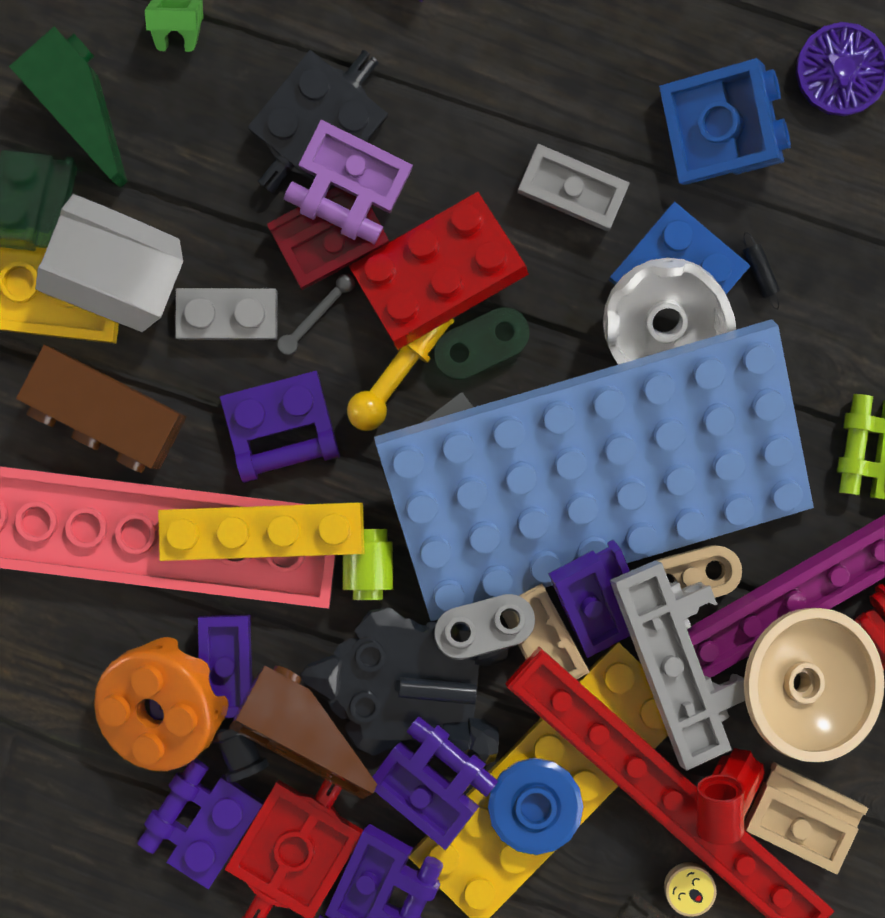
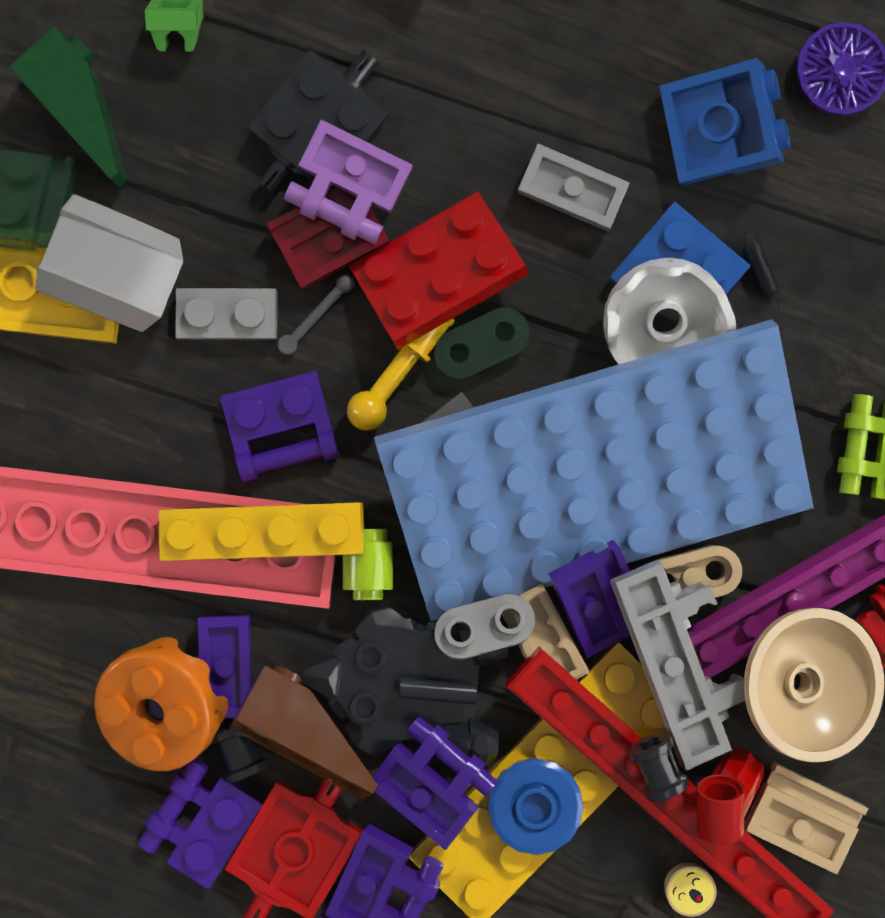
reddish brown brick [16,345,187,473] -> none
none -> black bush [627,733,689,802]

